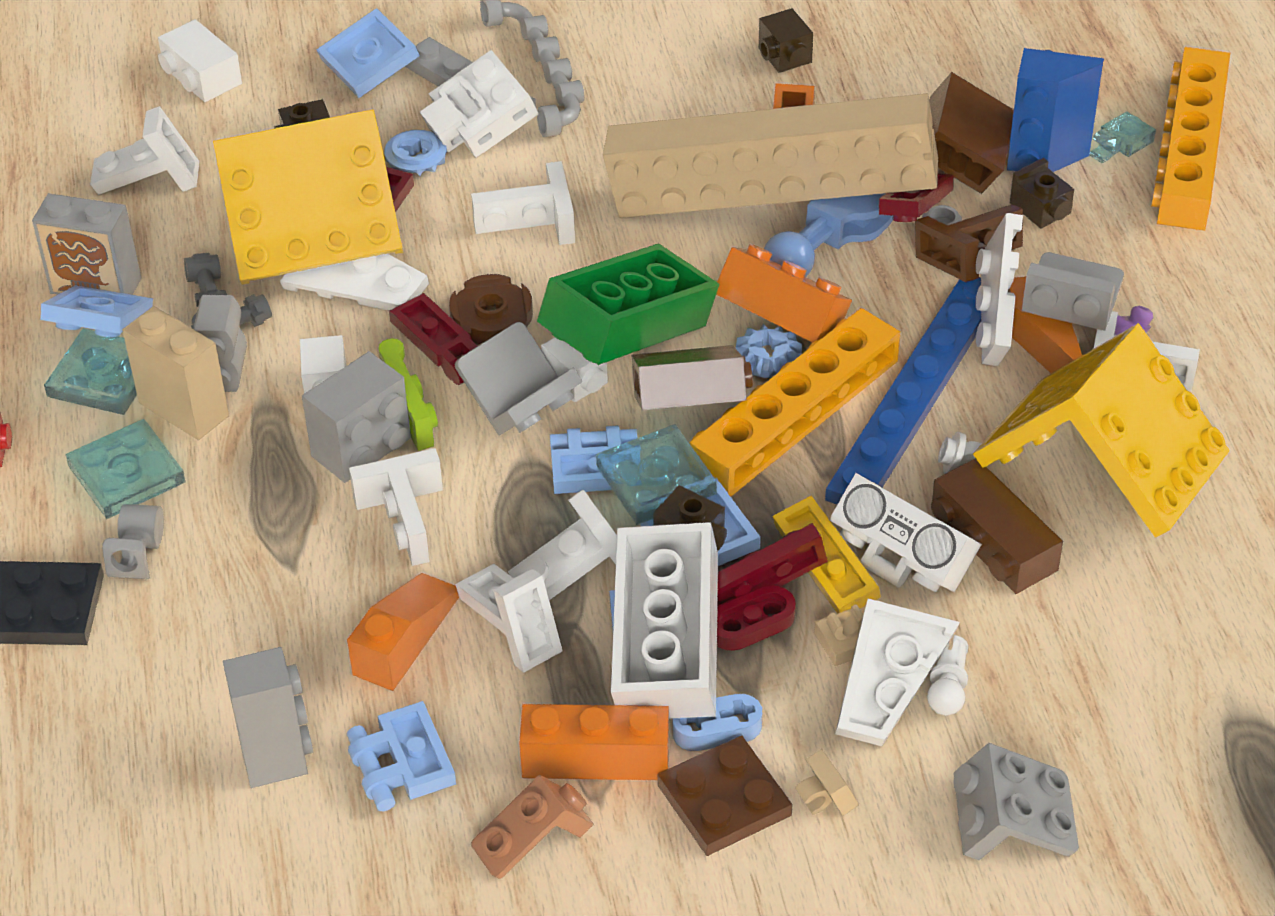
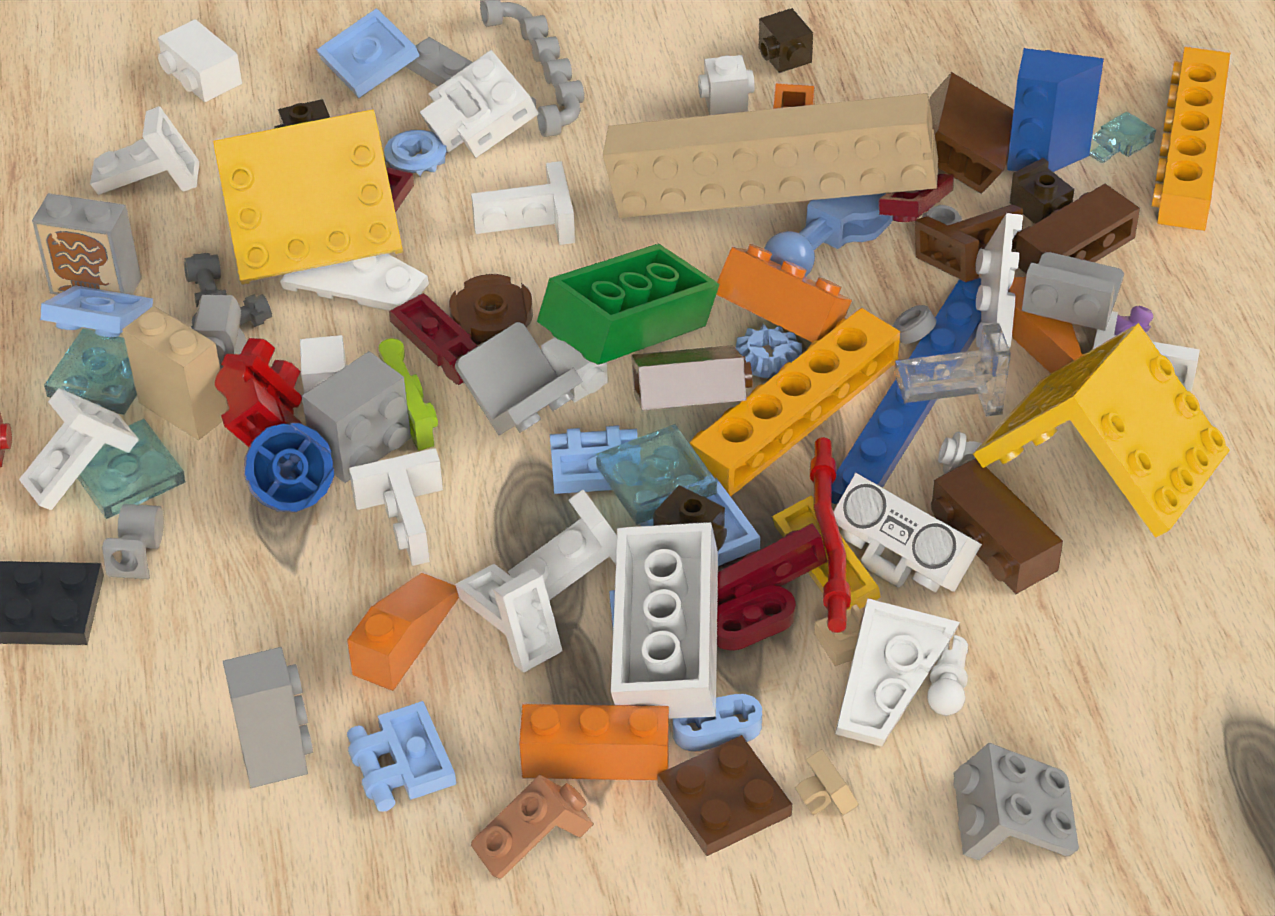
none -> white bracket [19,388,139,510]
none -> red hips [215,338,302,447]
none -> blue cylinder [244,423,334,512]
none -> white brick [698,55,755,115]
none -> red bar [810,437,851,633]
none -> light grey tile [893,305,936,344]
none -> clear bracket [894,323,1011,417]
none -> reddish brown brick [1016,183,1140,274]

